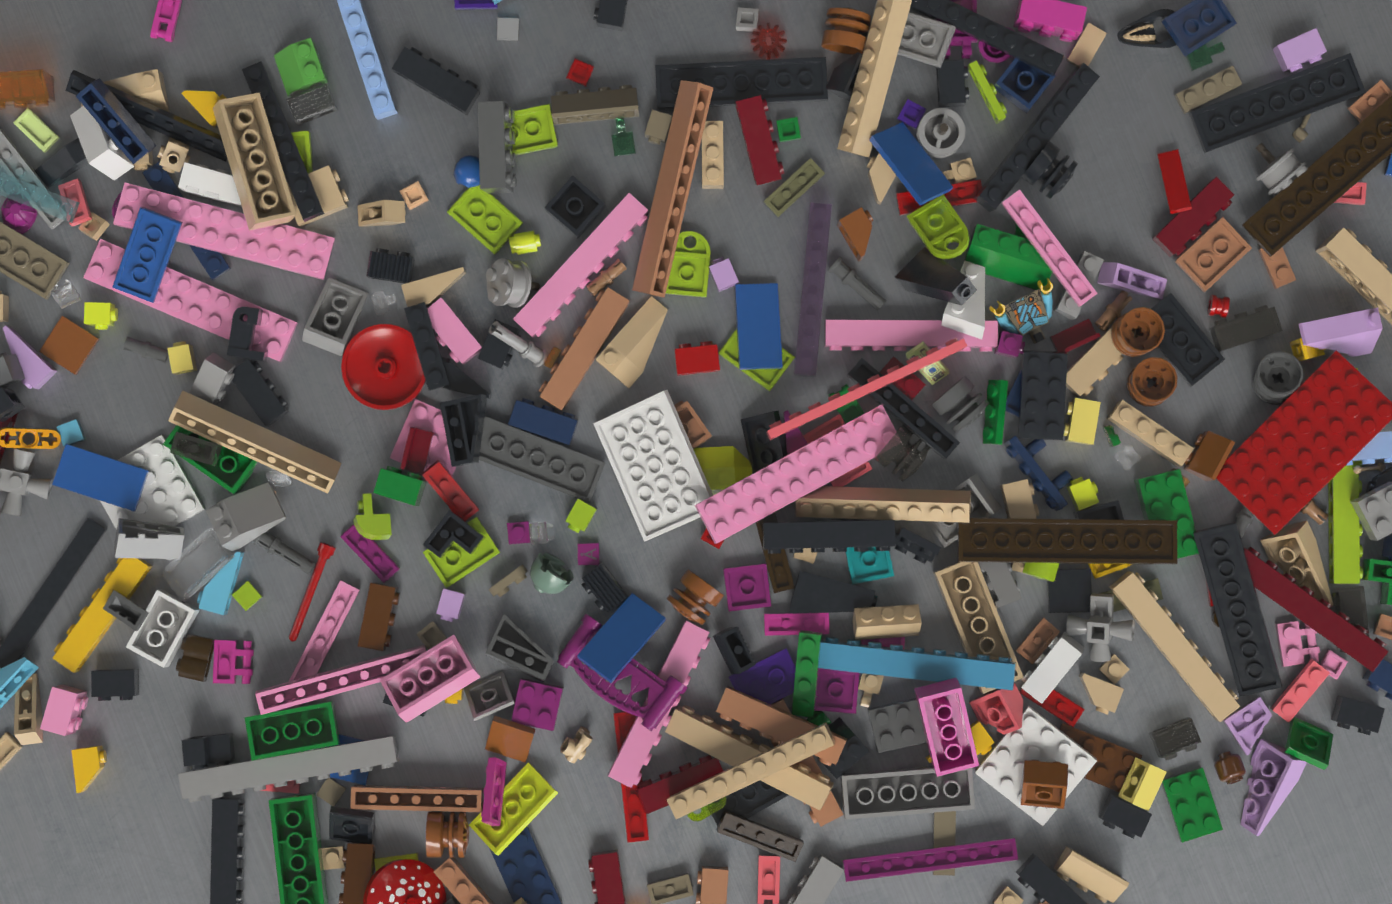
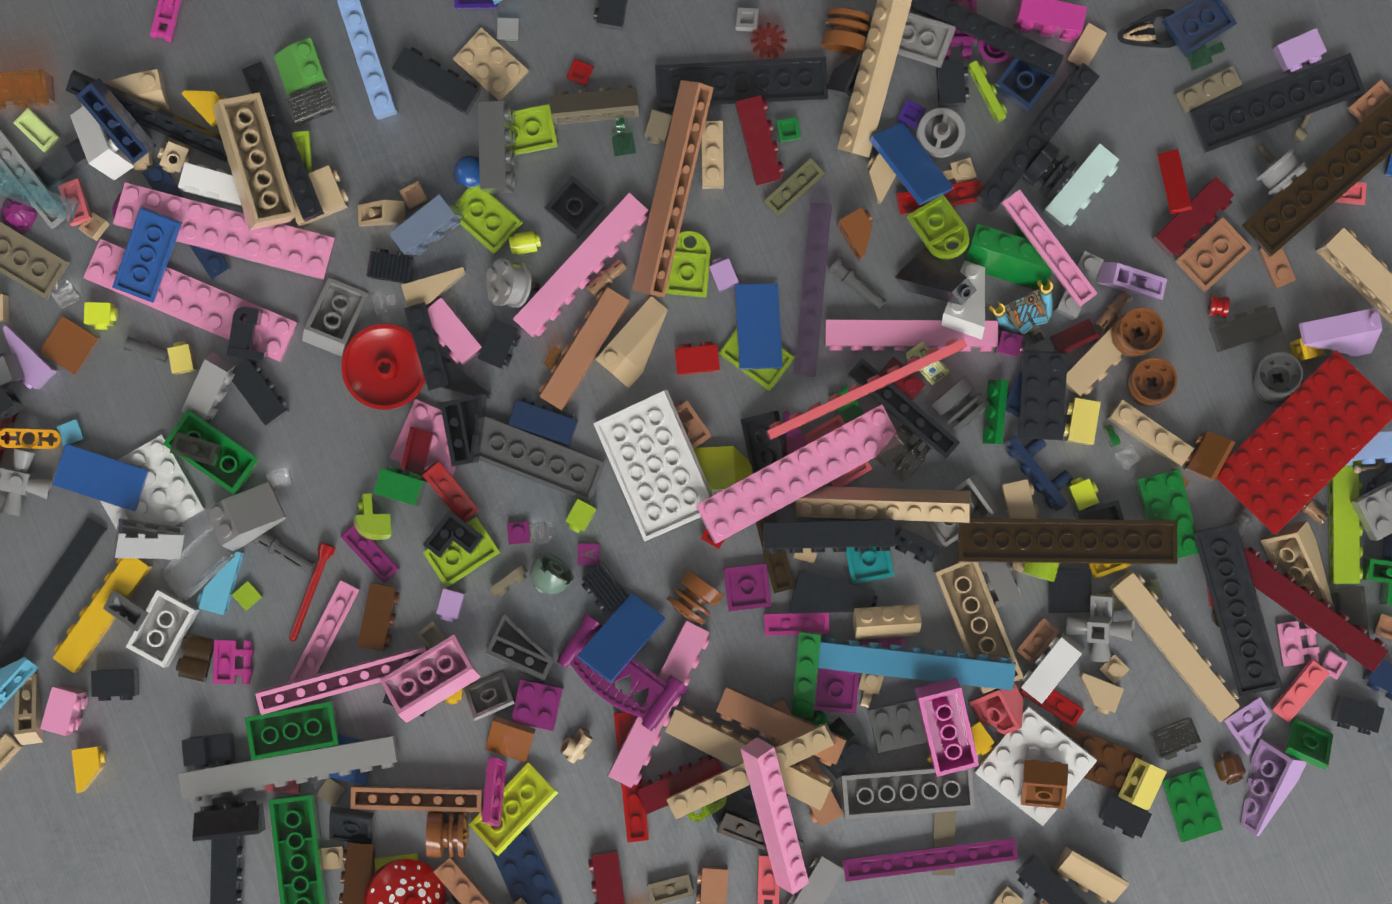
tan brick [168,390,342,494] -> none
light grey pin [489,321,548,367] -> none
black brick [713,627,756,675] -> none
dark purple plate [728,648,796,704] -> none
black plate [1151,293,1225,387] -> none
none -> black slope [192,800,266,842]
none -> sand blue brick [389,194,464,256]
none -> tan plate [453,28,529,101]
none -> bright pink brick [741,738,809,894]
none -> light aqua brick [1043,144,1119,228]

